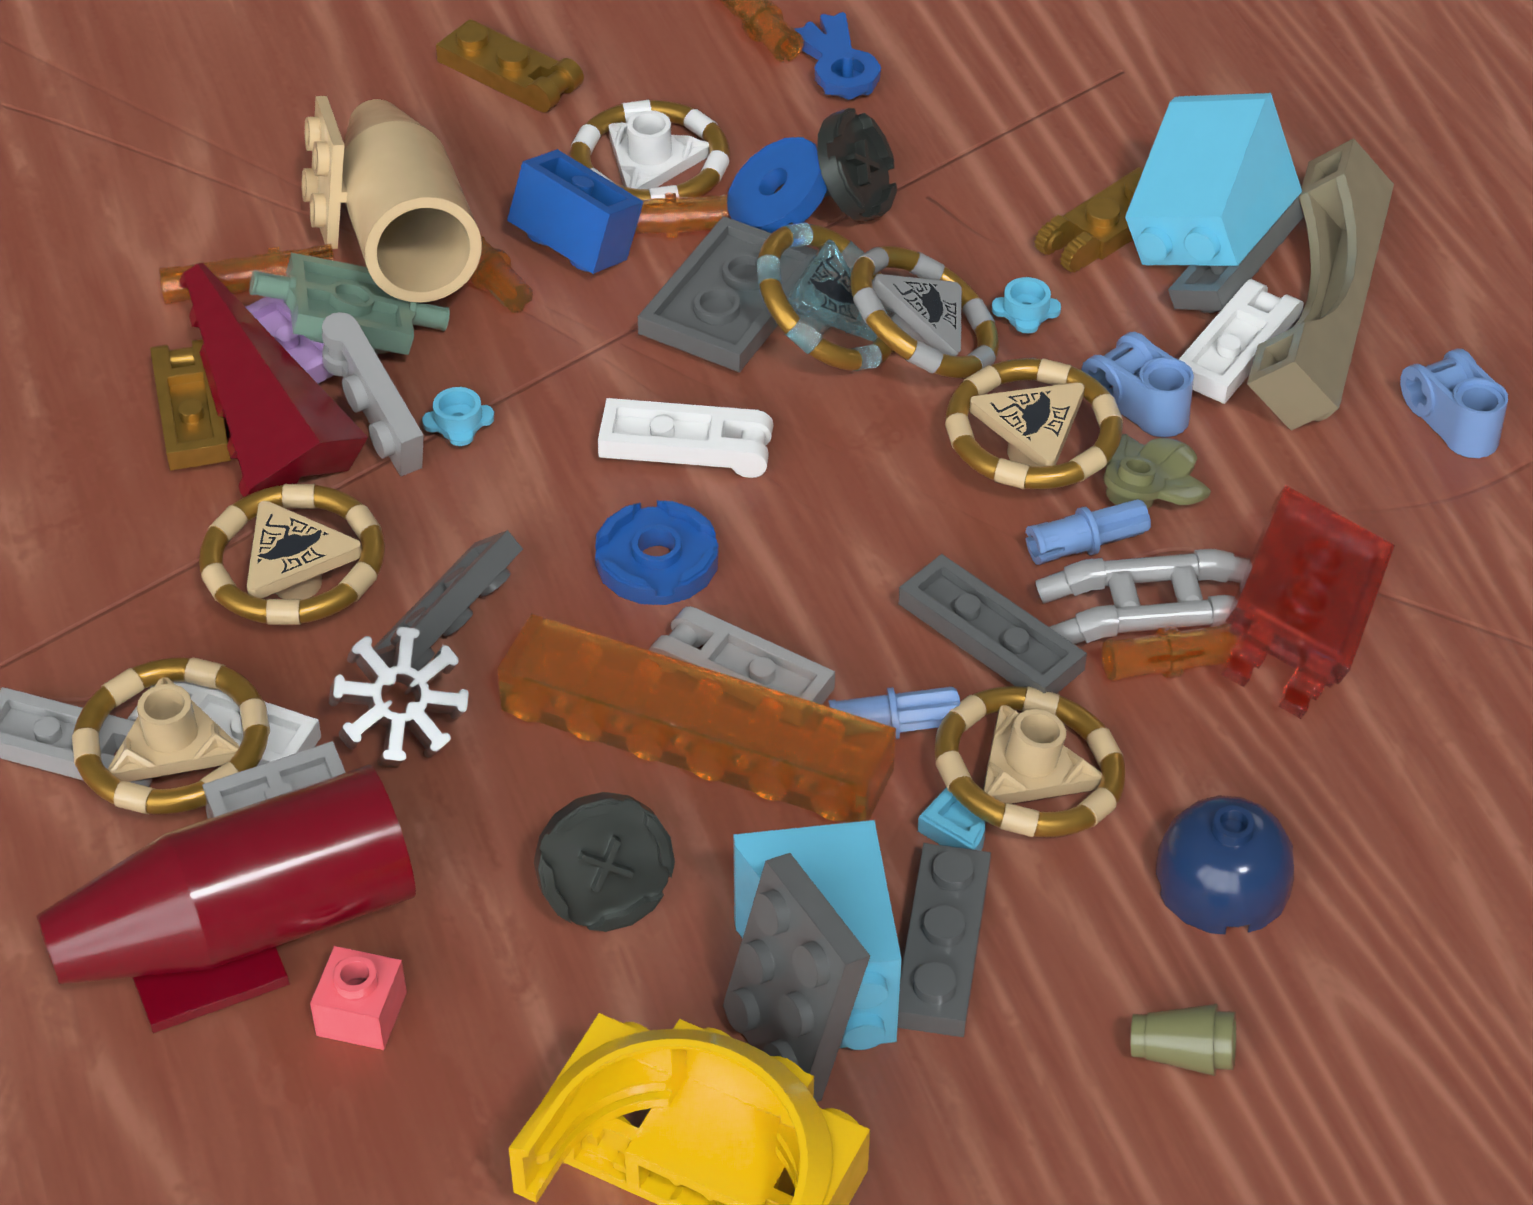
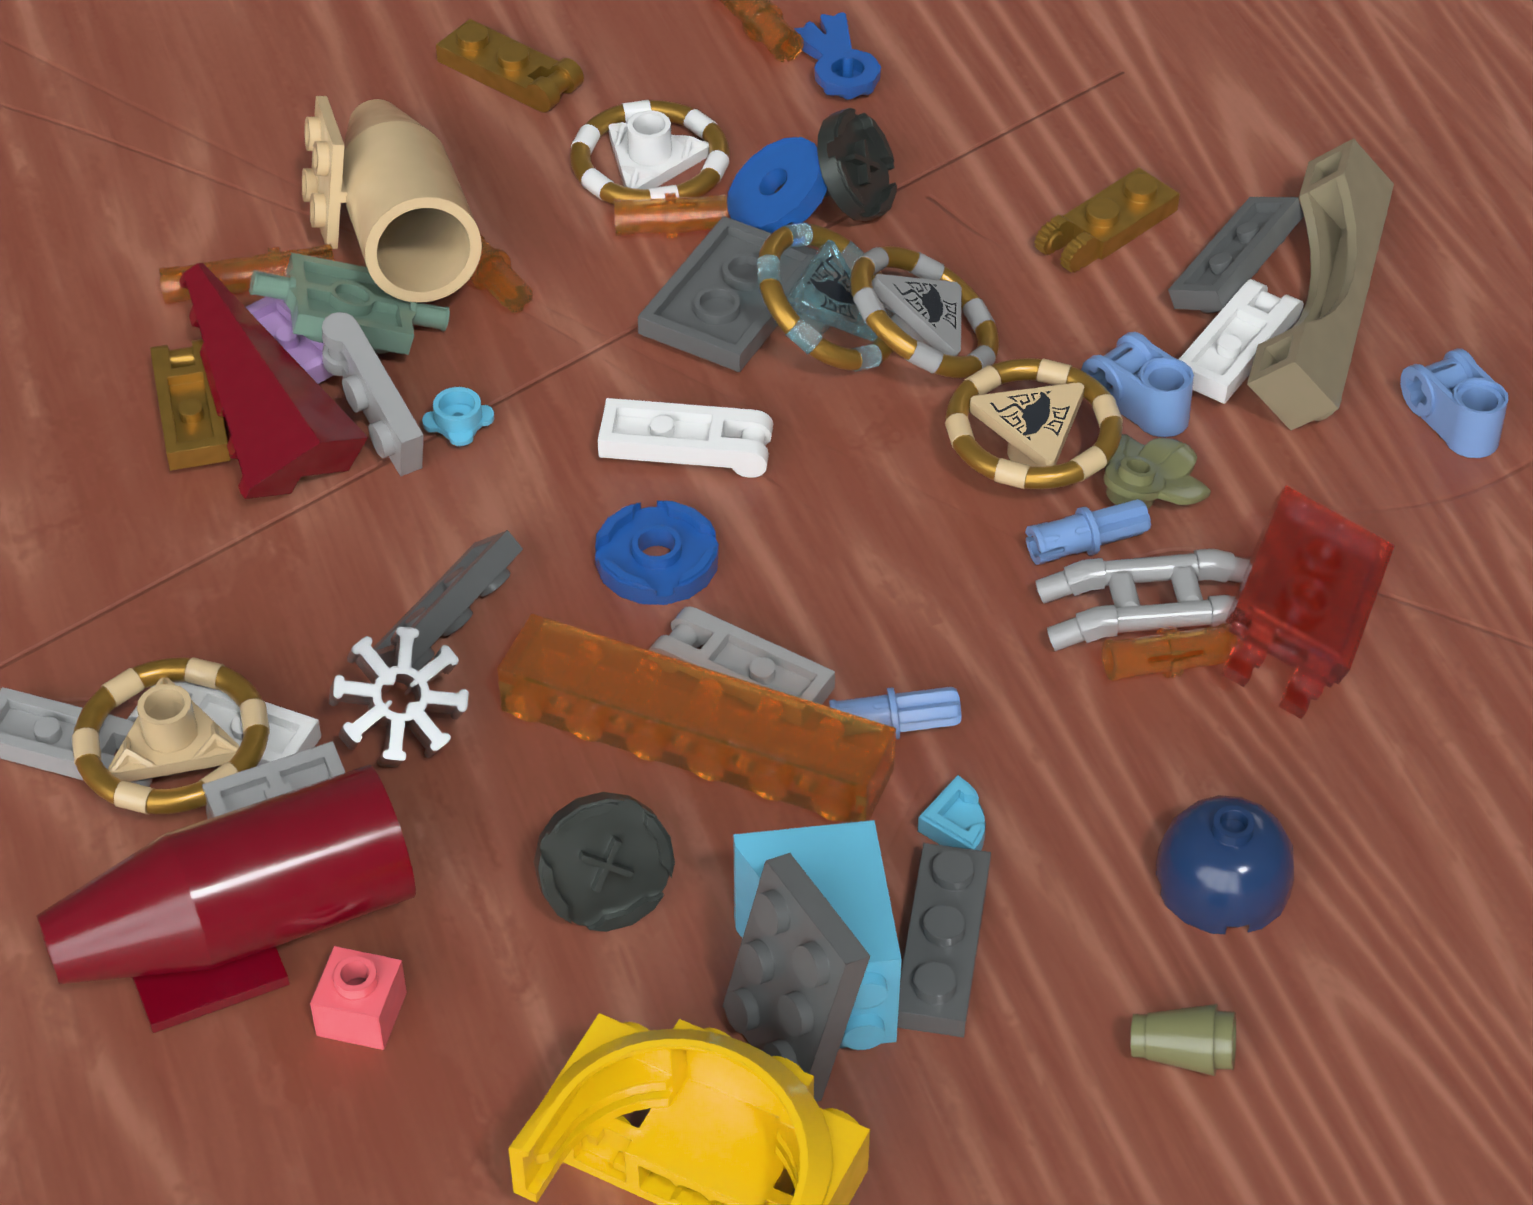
piece [199,484,385,625] -> none
blue brick [507,149,644,274] -> none
dark grey plate [898,554,1087,694] -> none
tan piece [935,686,1126,837] -> none
medium azure plate [992,277,1061,333] -> none
medium azure slope [1125,93,1302,266] -> none

